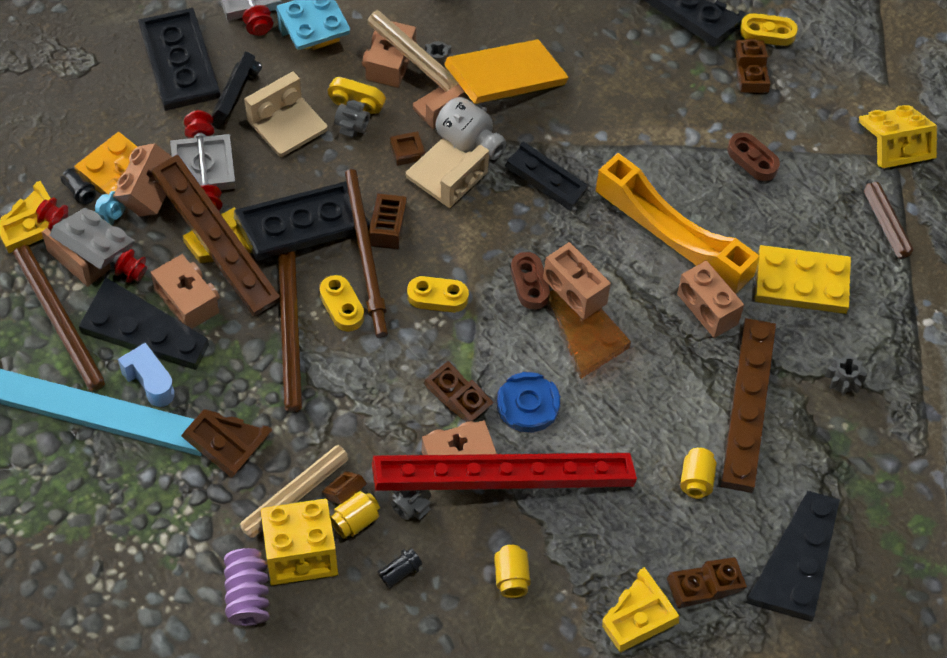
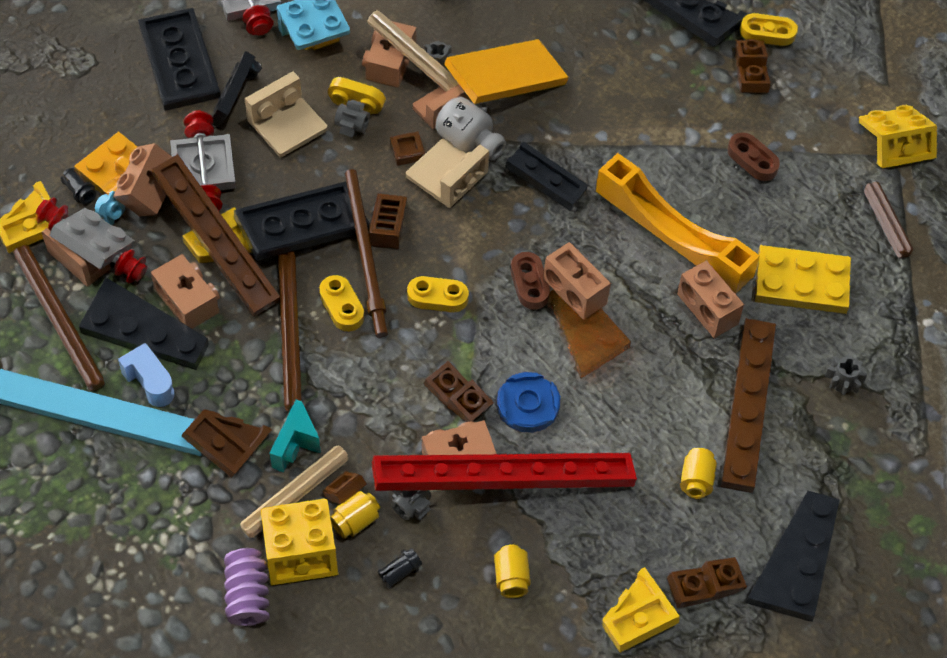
none -> teal slope [270,399,321,472]

